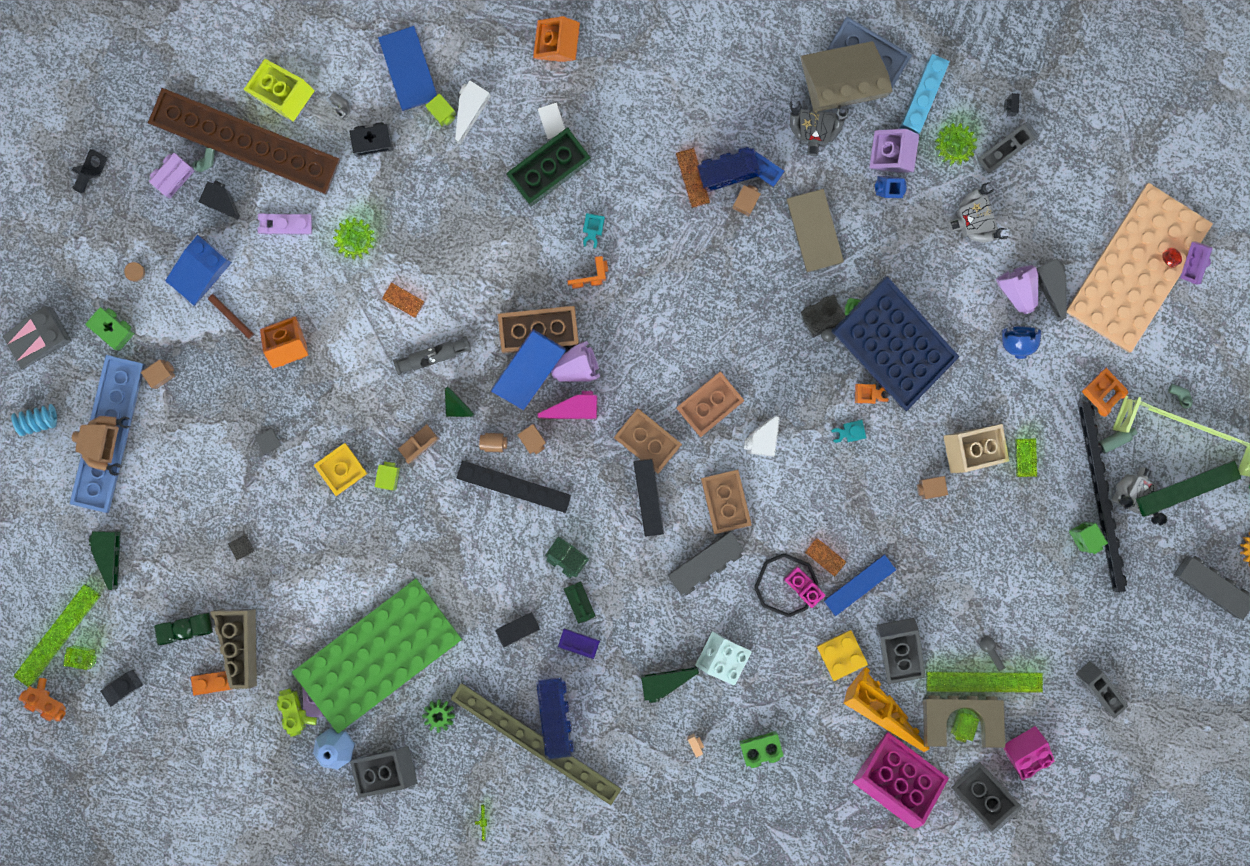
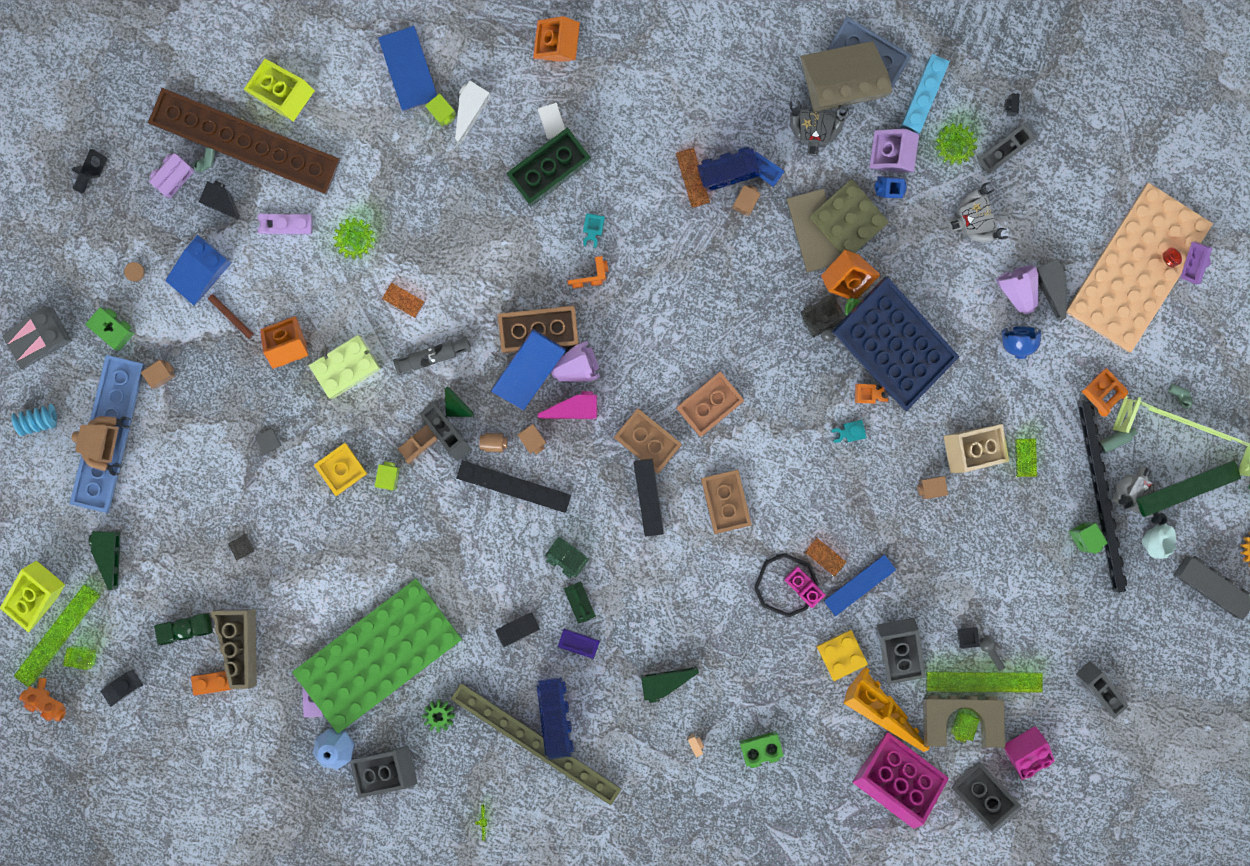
lime brick [277,688,317,737] -> none
flat silver arm [329,92,350,119] -> none
black brick [349,122,394,157] -> none
dark grey brick [668,531,744,595] -> none
light aqua bracket [695,631,751,685] -> none
white slope [744,416,779,456] -> none
none -> neon yellow slope [0,560,65,632]
none -> yellowish green piece [309,335,381,399]
none -> dark grey slope [420,402,472,461]
none -> olive plate [809,179,889,254]
none -> orange slope [821,250,880,299]
none -> black plate [957,627,980,649]
none -> light aqua hair [1142,524,1176,559]

